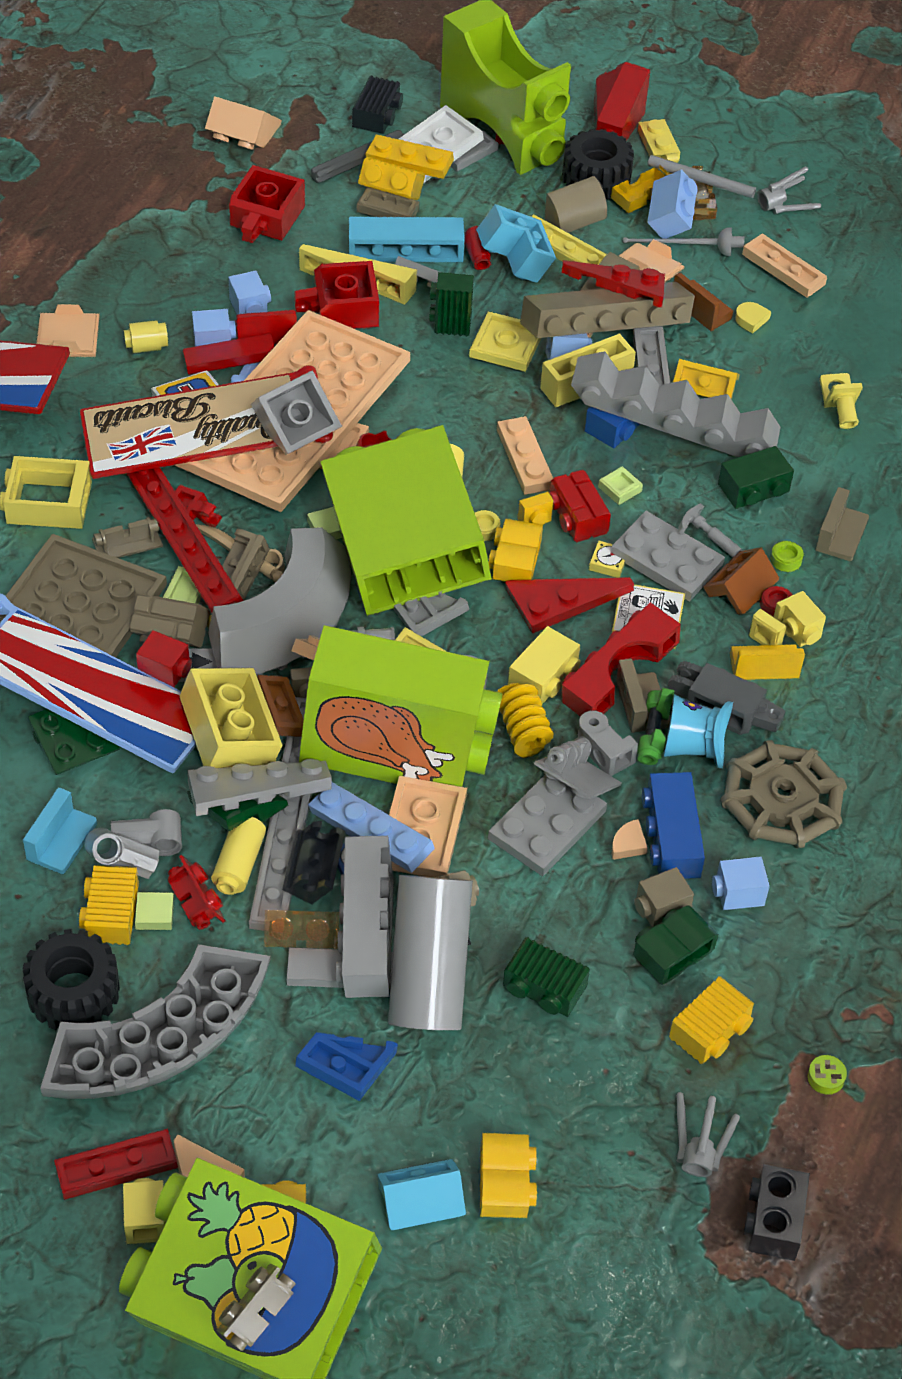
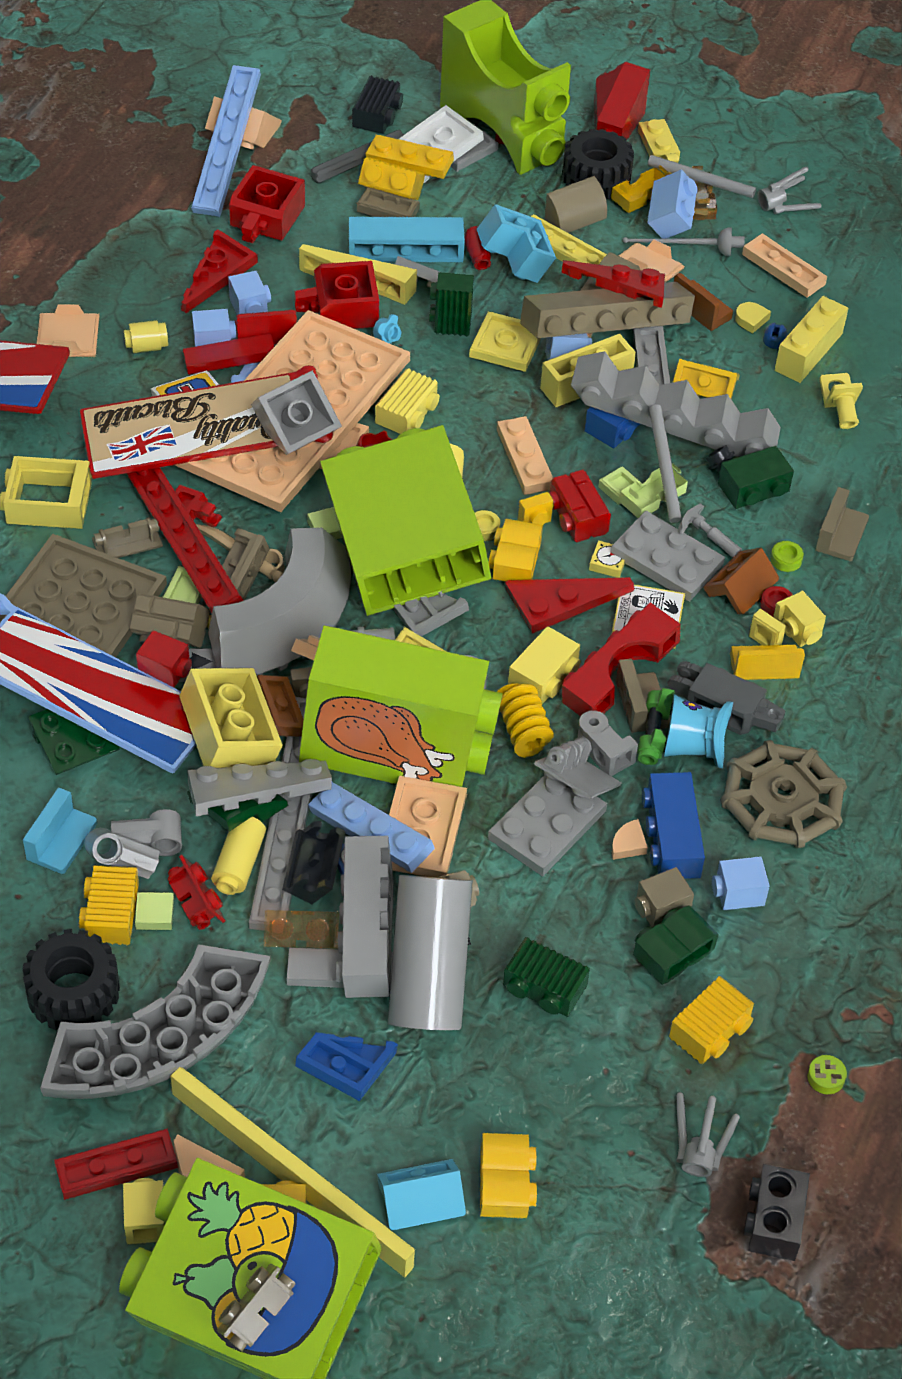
none -> light yellow tile [171,1067,415,1277]
none -> red wing [181,229,258,313]
none -> light blue tile [191,65,261,217]
none -> medium azure plate [373,314,402,344]
none -> light yellow brick [375,368,440,434]
none -> yellowish green piece [619,463,688,518]
none -> light grey bar [649,404,682,523]
none -> black plate [705,445,735,472]
none -> blue hinge [763,323,788,349]
none -> light yellow brick [775,296,848,383]

